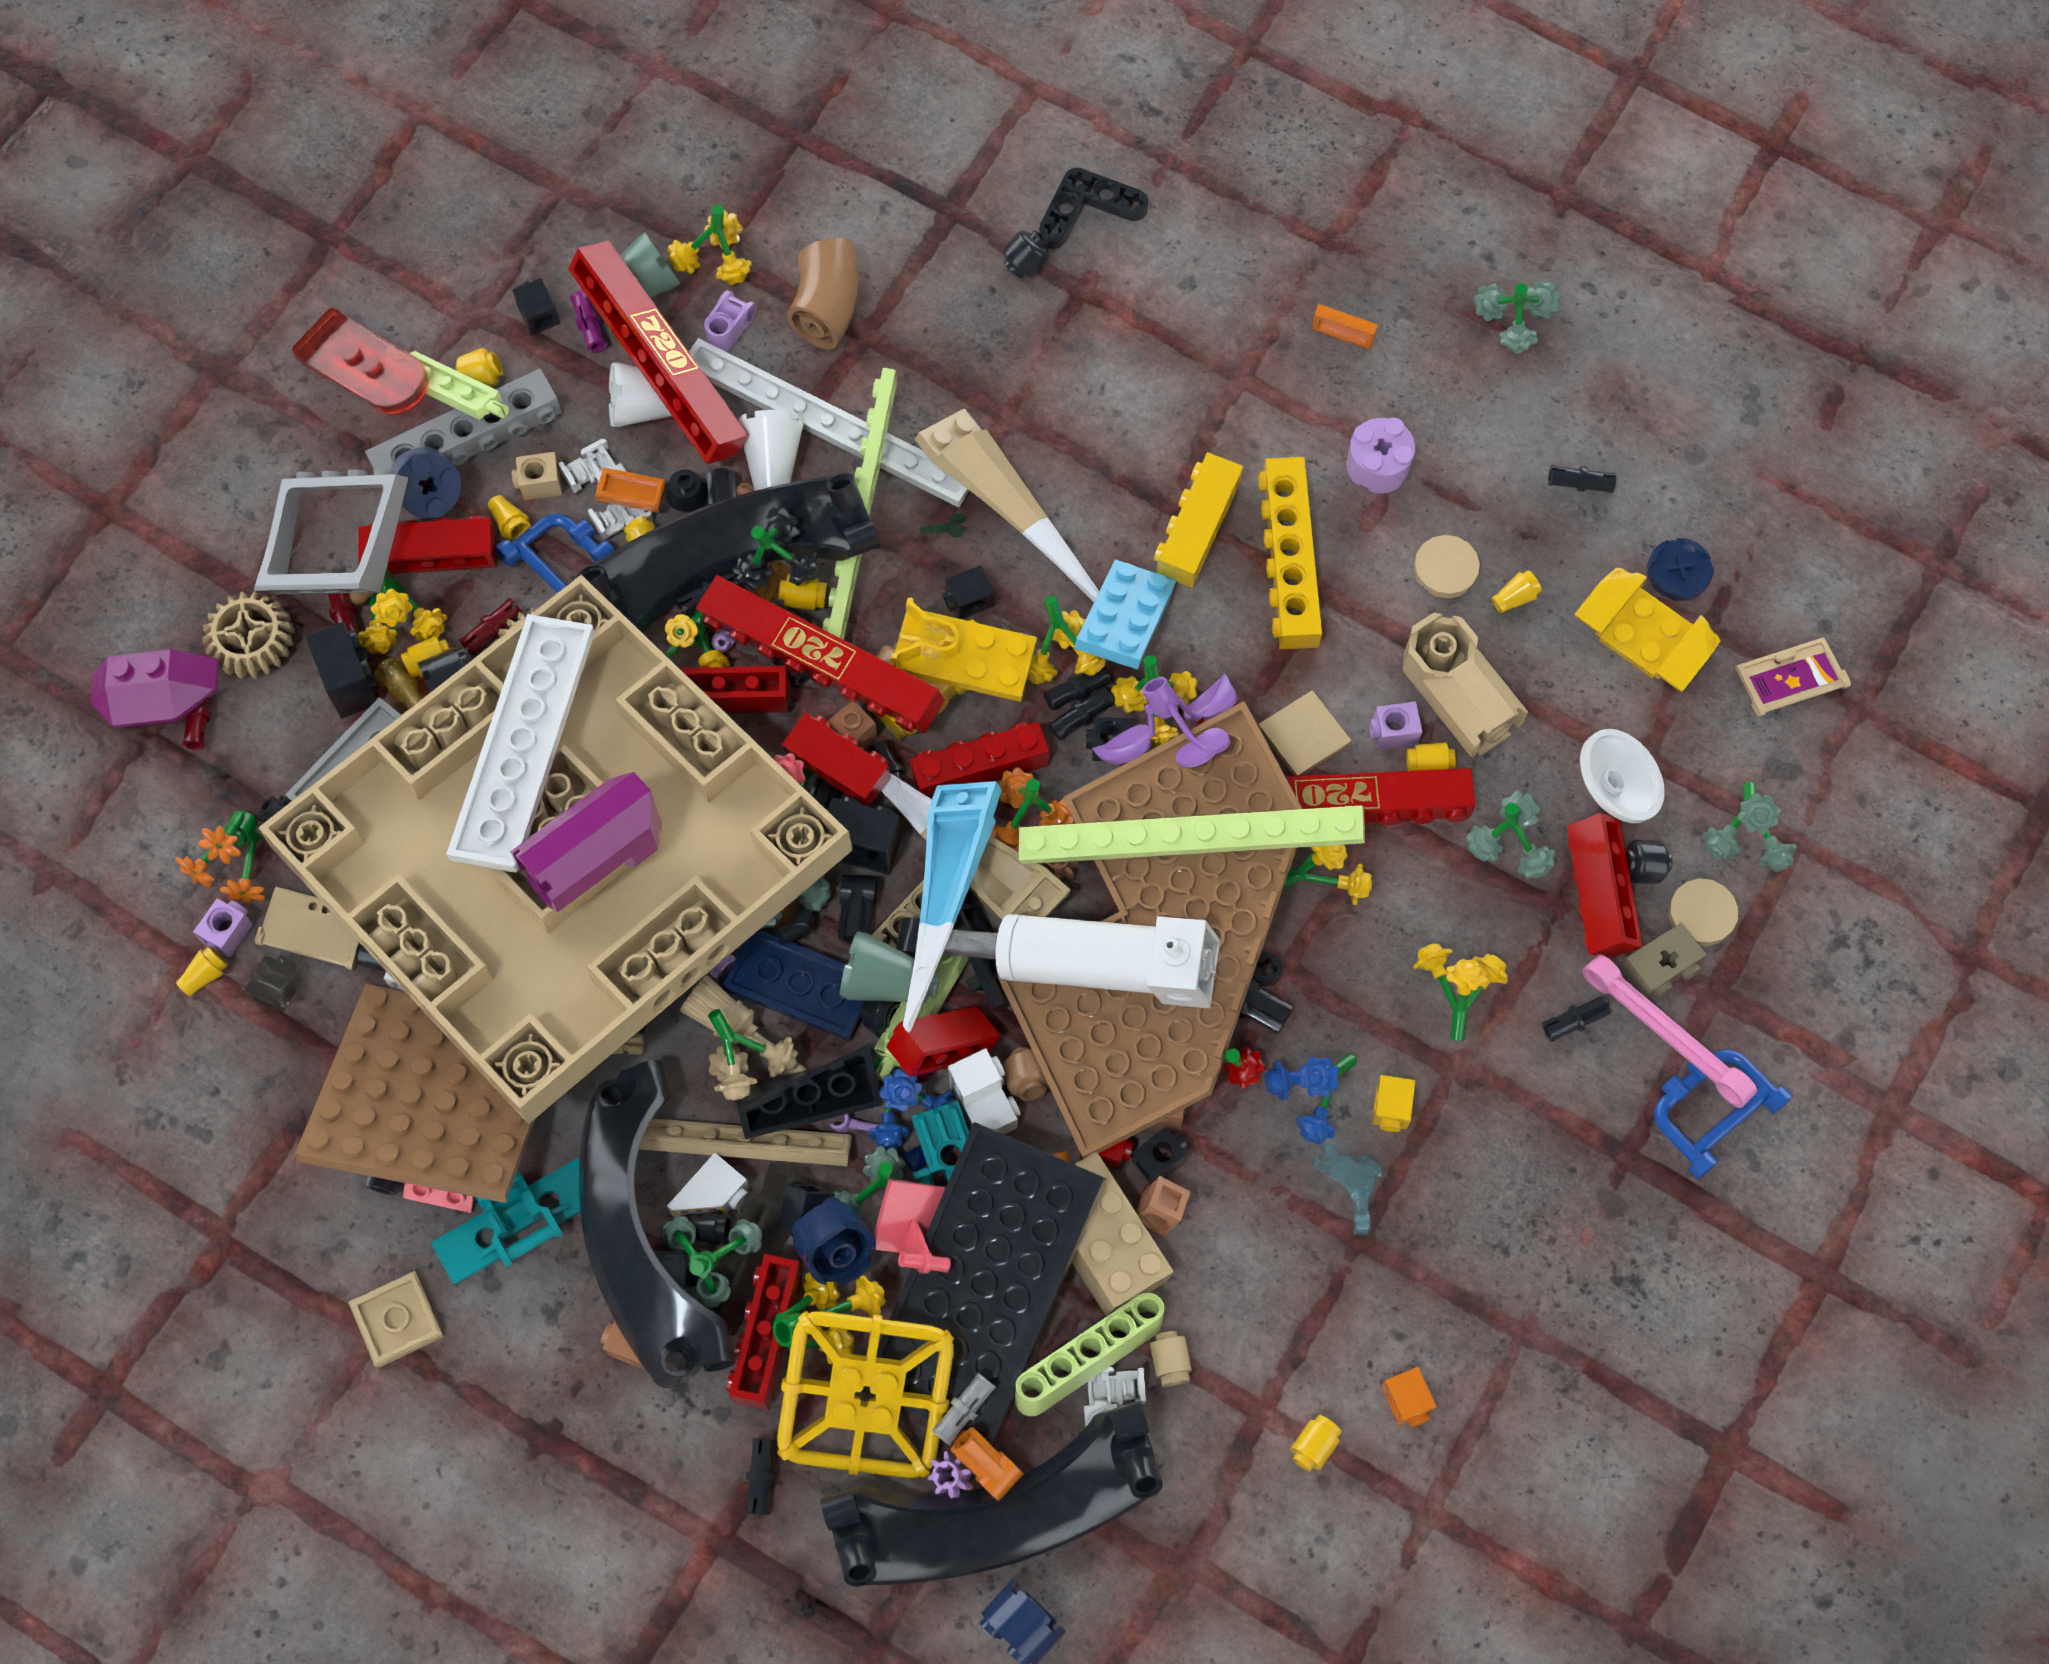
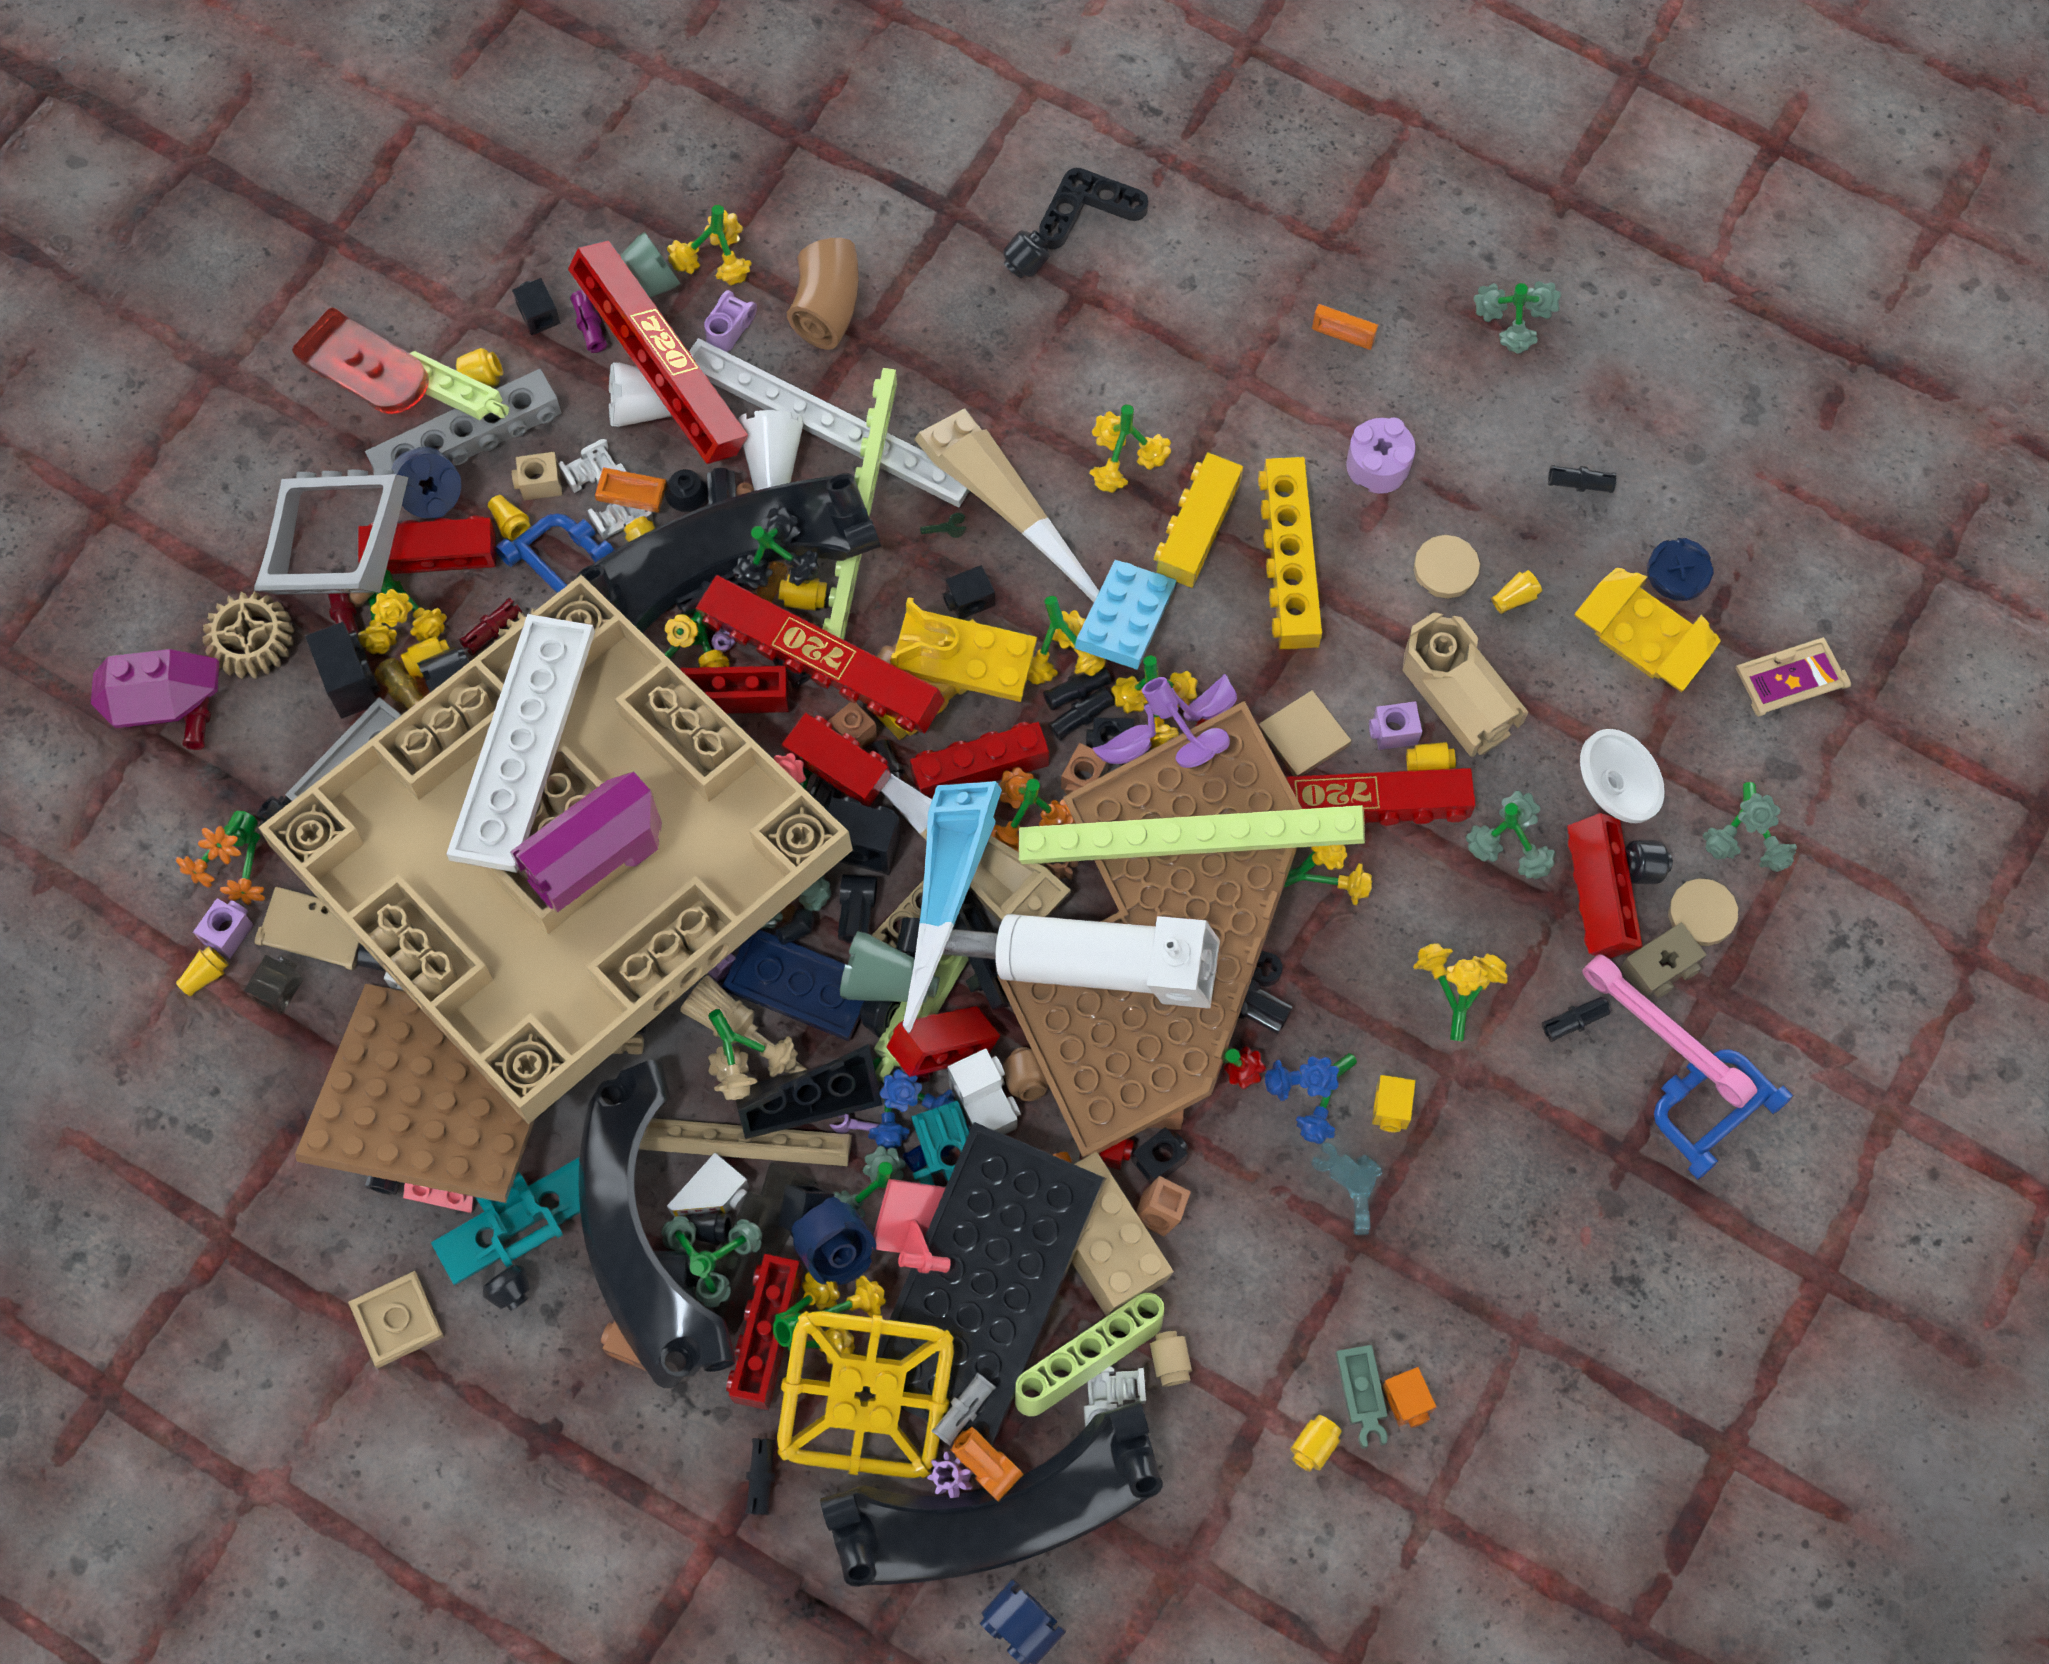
none -> black cone [482,1264,530,1311]
none -> nougat brick [1061,743,1109,795]
none -> yellow plant [1089,404,1171,493]
none -> sand green plate [1335,1345,1387,1449]

